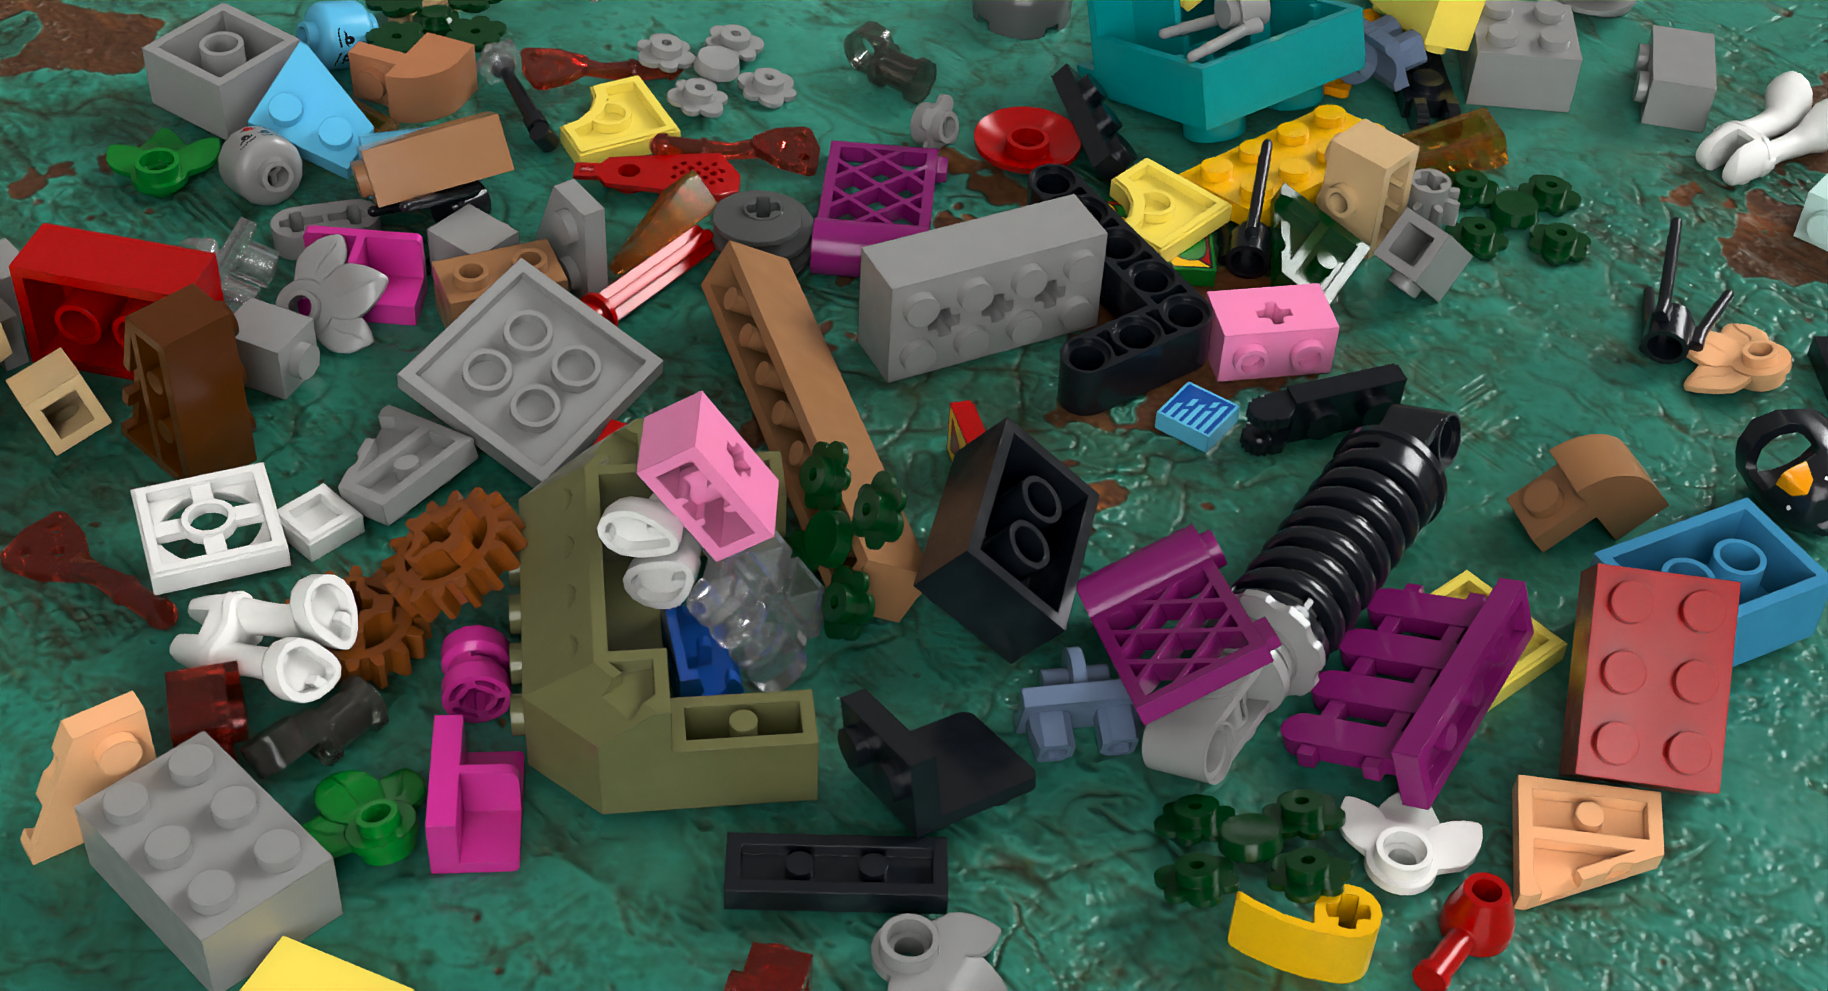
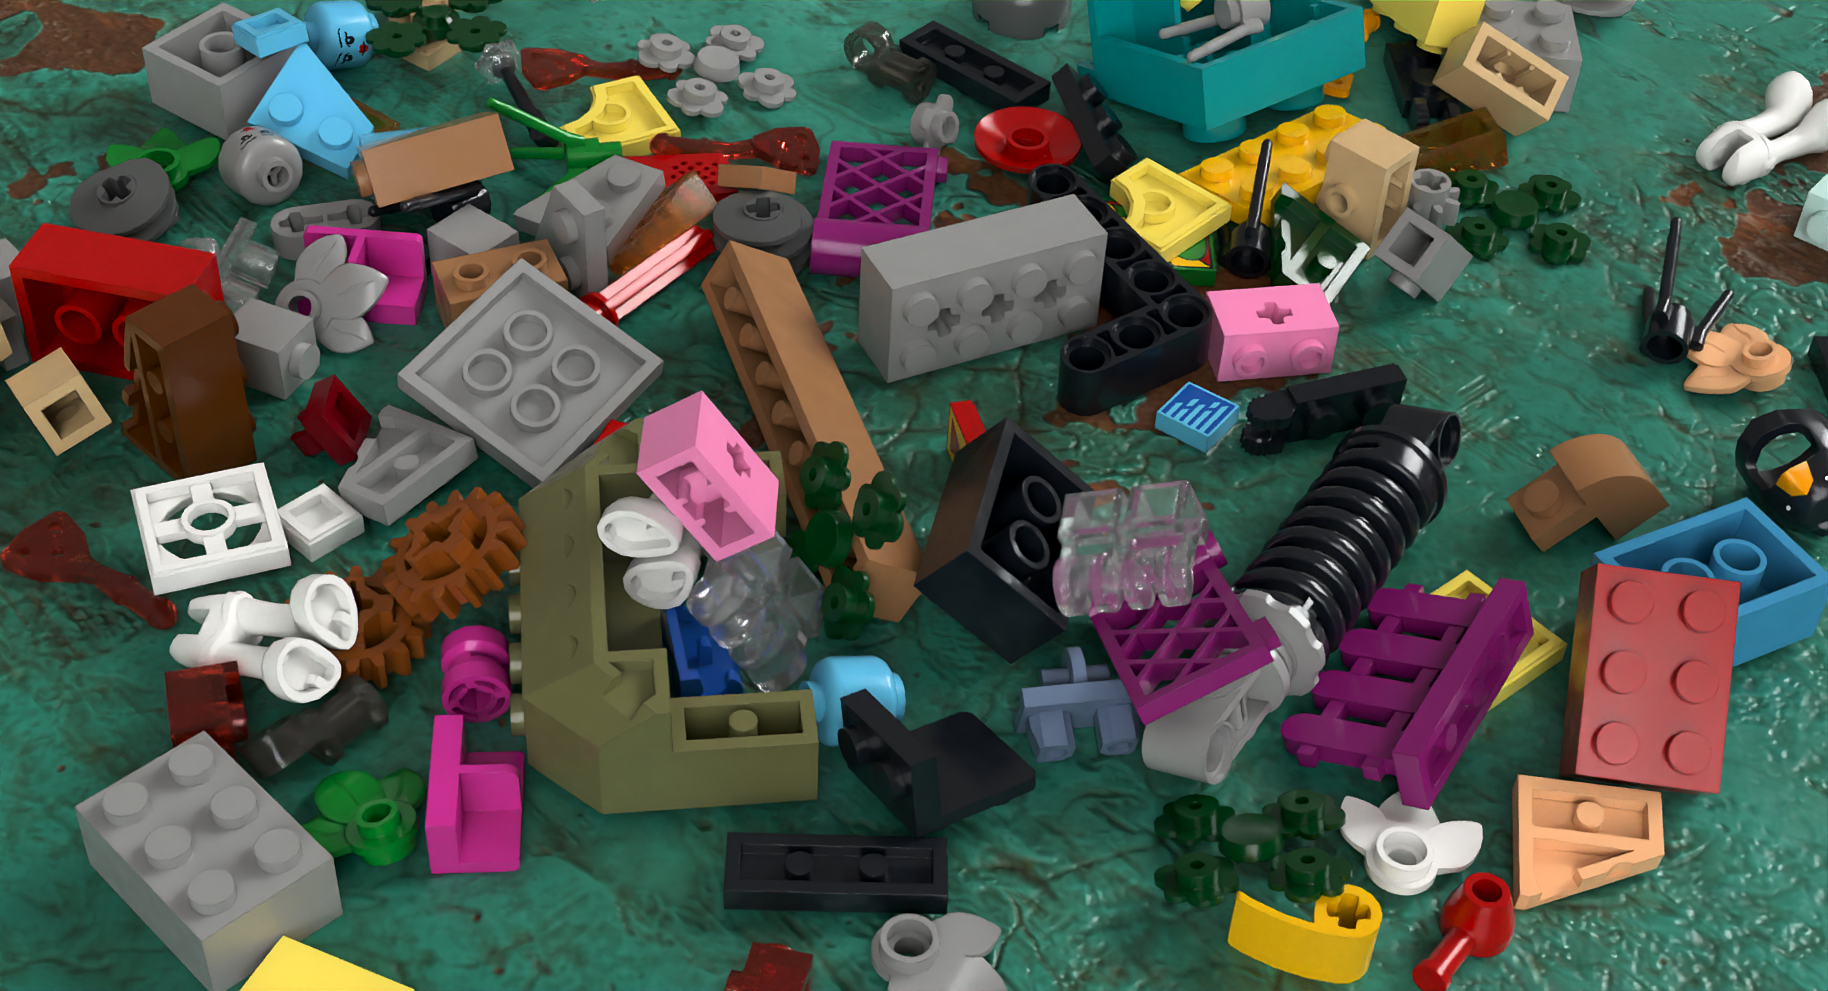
light nougat wing [20,690,156,865] -> none
nougat brick [348,32,478,123] -> none
sand blue hips [1340,14,1427,92] -> none
light grey brick [1633,25,1717,133] -> none
none -> dark grey piece [69,158,179,242]
none -> medium azure tile [231,8,309,58]
none -> dark red tile [290,374,372,466]
none -> green plant [485,97,623,198]
none -> light grey wing [513,155,666,263]
none -> medium nougat tile [717,164,797,195]
none -> medium azure head [798,655,906,747]
none -> black plate [899,20,1051,110]
none -> clear legs [1053,480,1210,617]
none -> tan brick [1432,21,1569,137]

